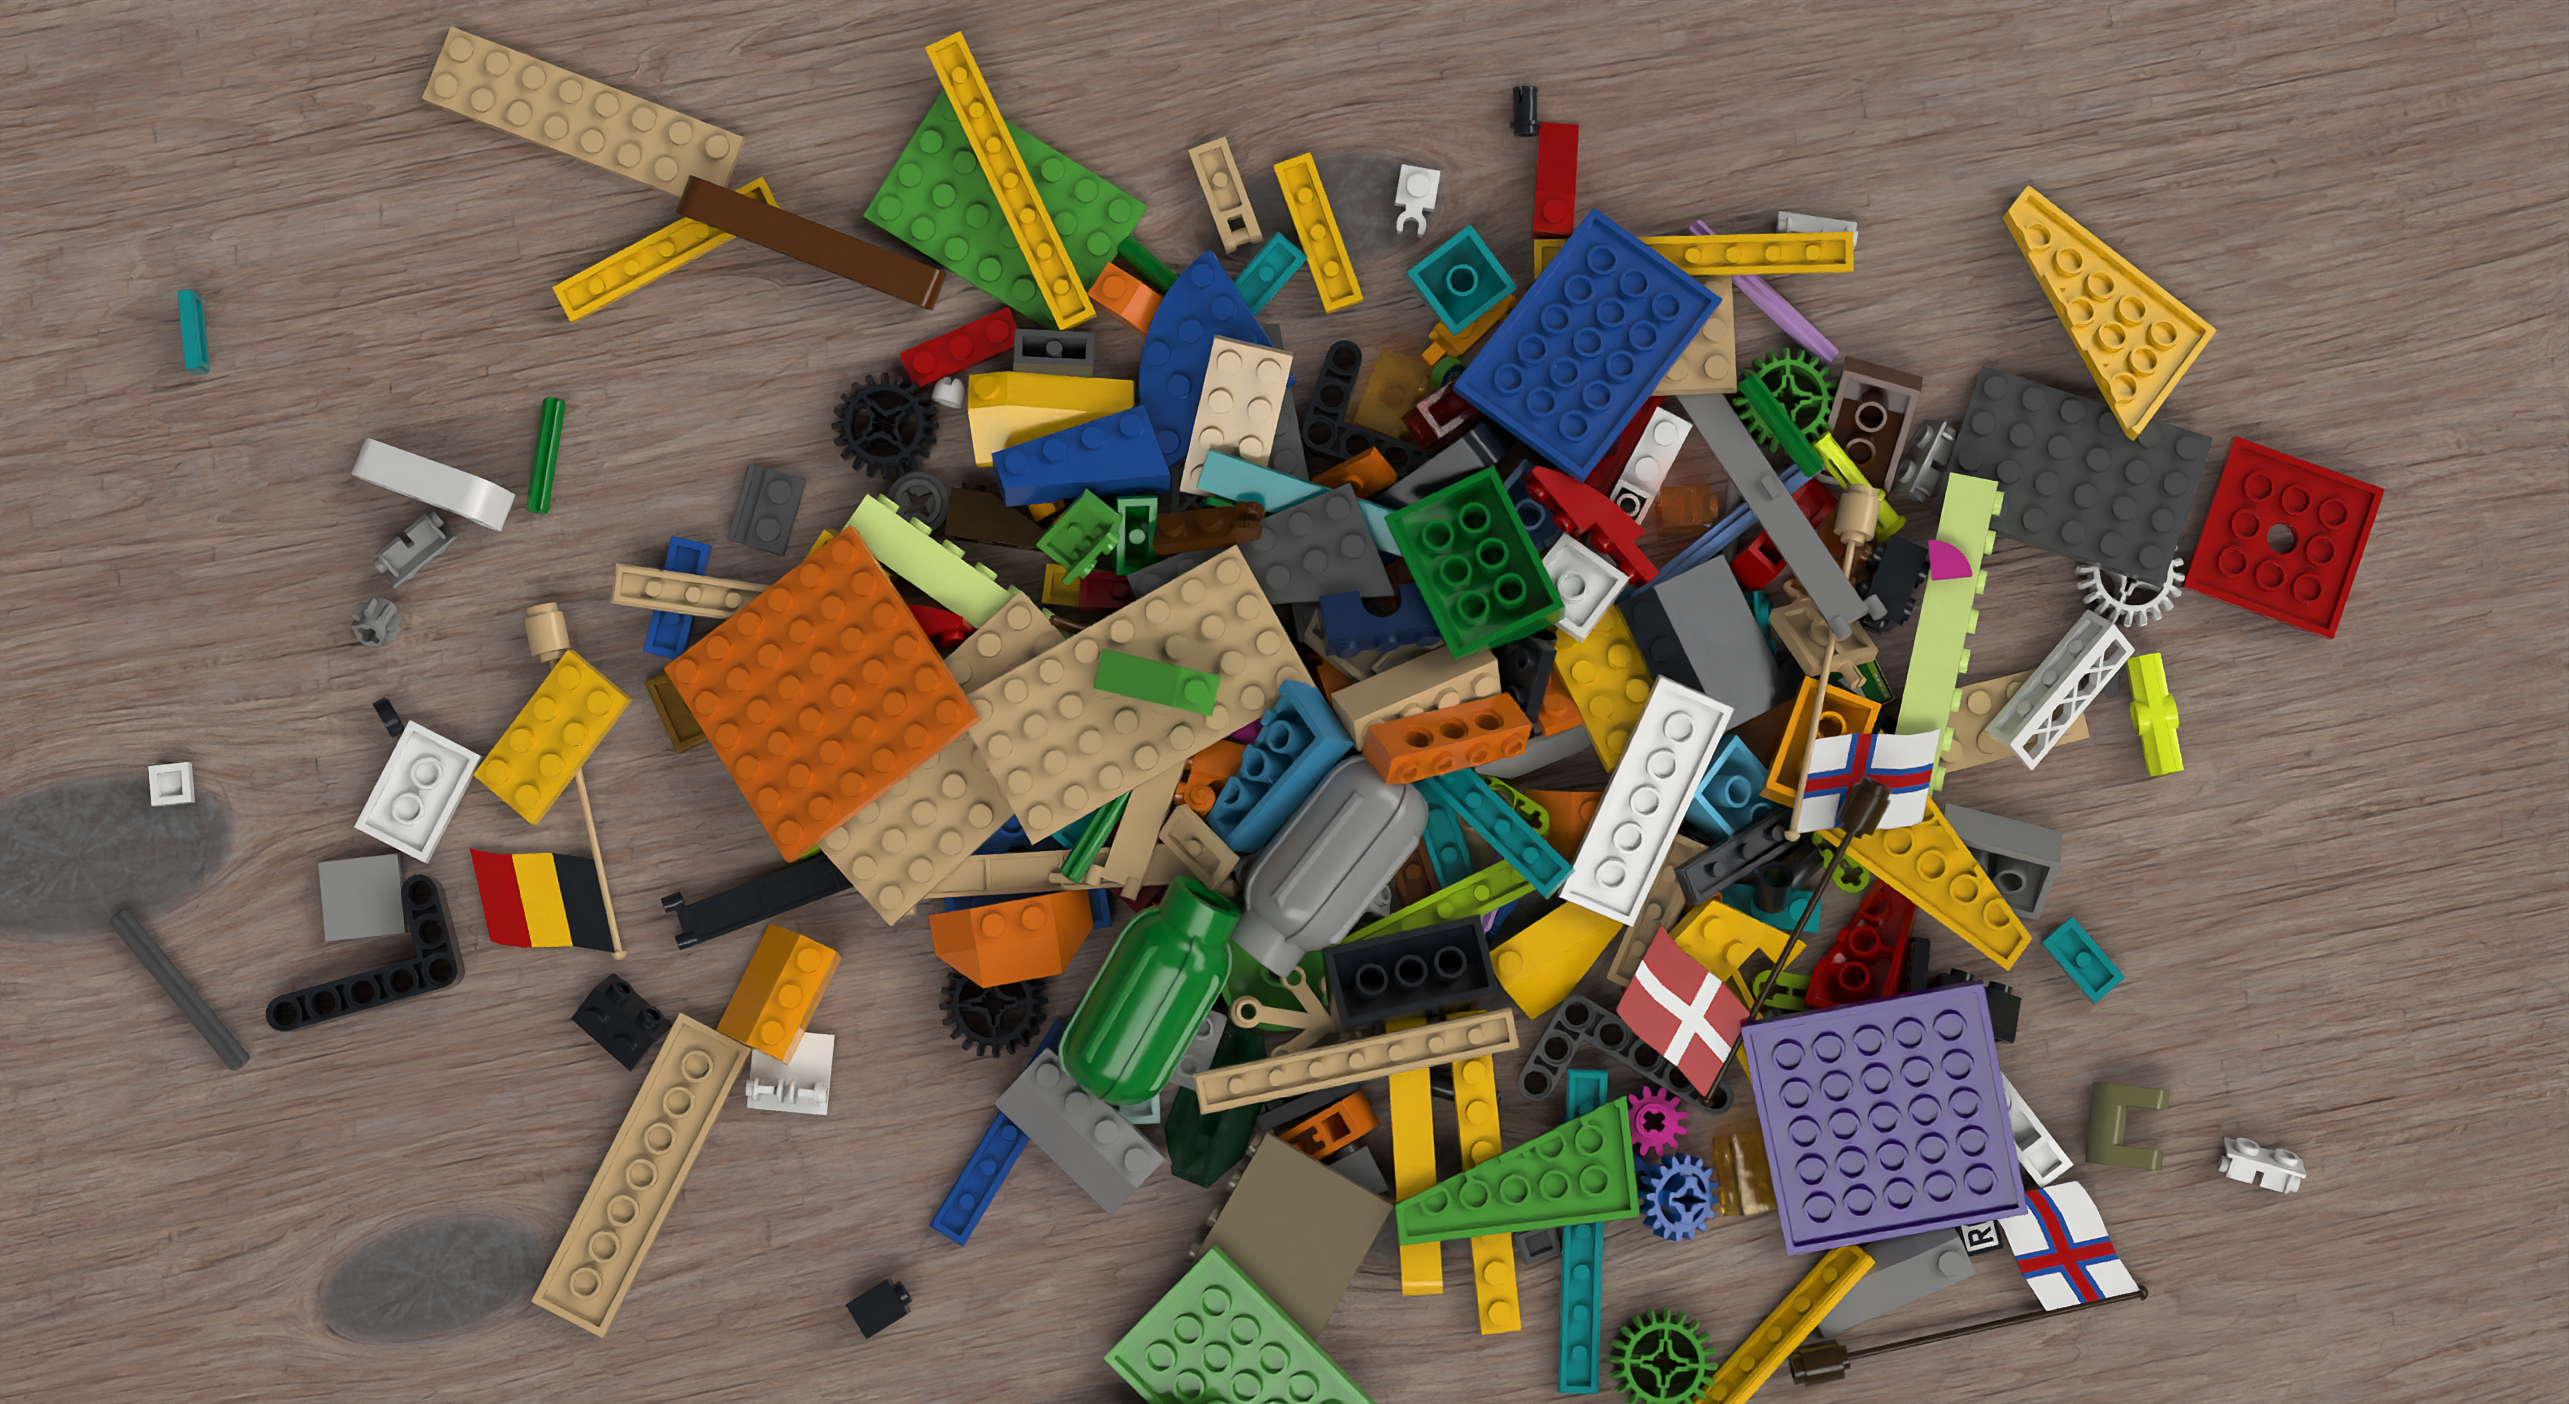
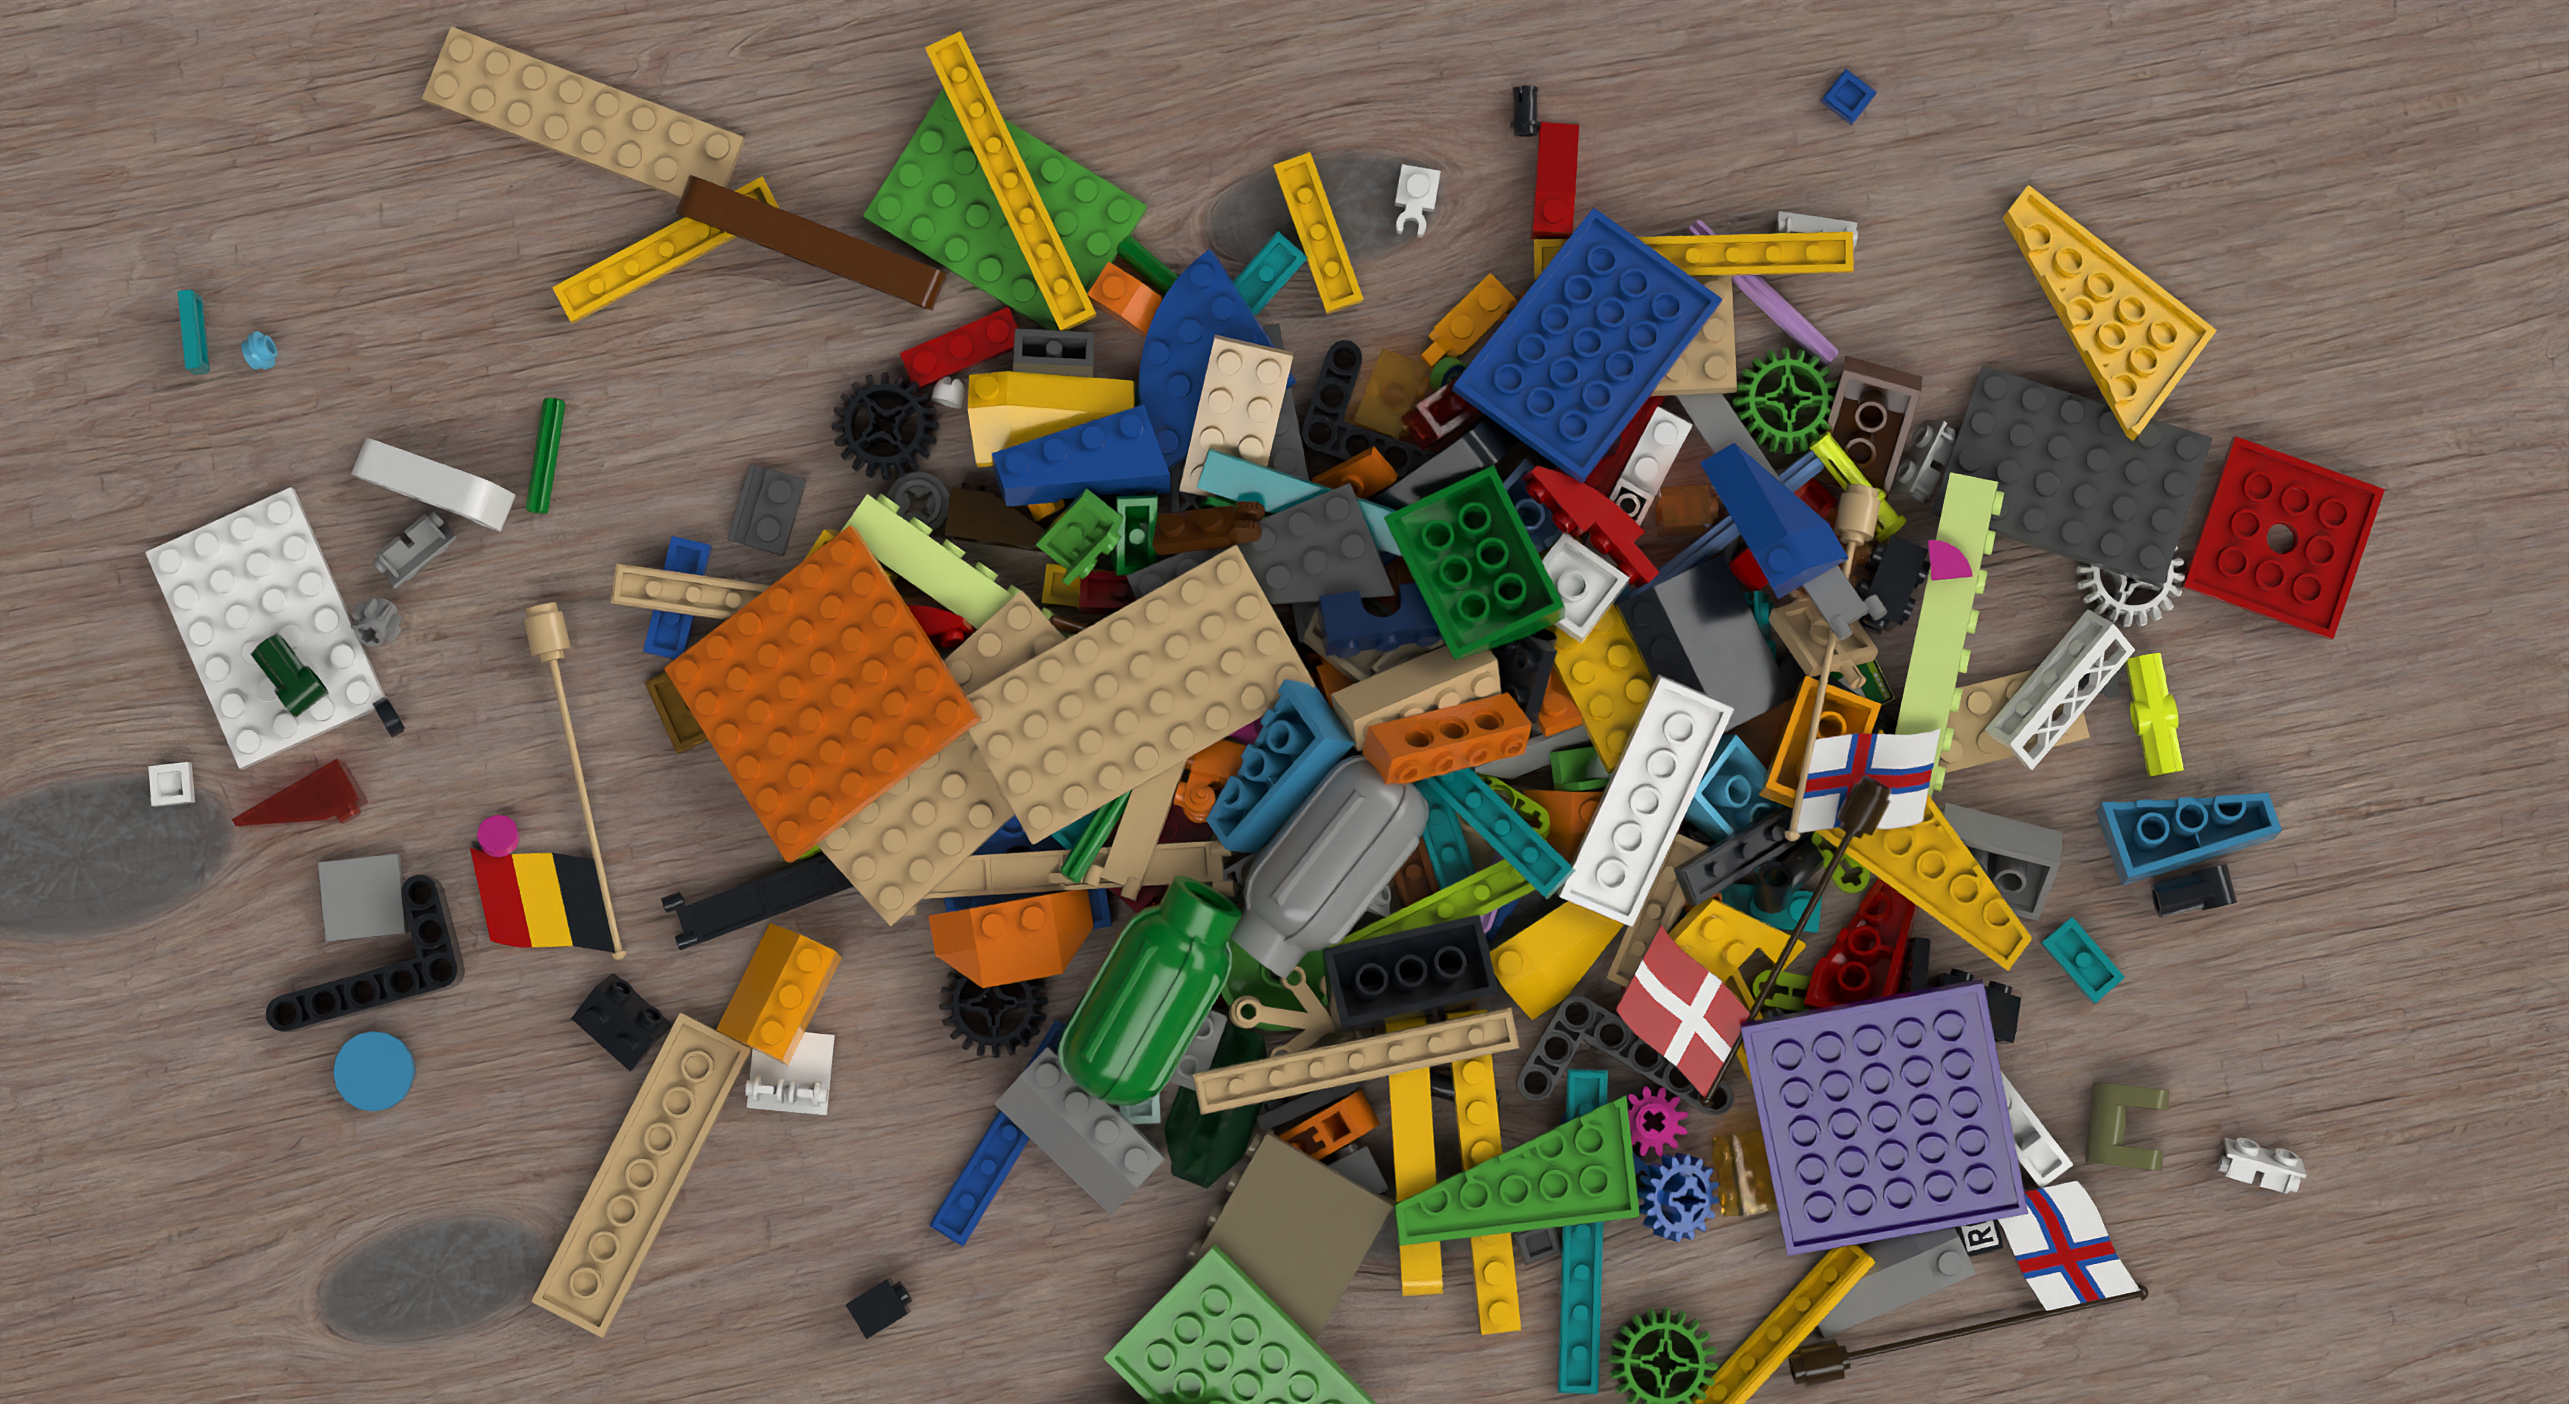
dark grey axle [109,909,250,1071] -> none
white plate [354,720,483,864] -> none
yellow plate [473,650,633,825] -> none
bright green slope [1093,648,1221,716] -> none
tan plate [1157,804,1240,891] -> none
tan plate [1188,137,1263,254] -> none
teal slope [1403,224,1517,336] -> none
green axle [1739,373,1824,478] -> none
none -> white plate [145,487,386,770]
none -> clear red slope [232,759,368,829]
none -> medium azure plate [241,331,277,370]
none -> dark green piece [250,633,329,718]
none -> dark azure tile [333,1031,416,1112]
none -> dark pink tile [477,815,519,857]
none -> bright green panel [1550,746,1613,791]
none -> blue wedge [1700,442,1849,599]
none -> blue tile [1821,69,1877,126]
none -> dark azure wedge [2096,793,2282,886]
none -> black piece [2151,864,2237,918]

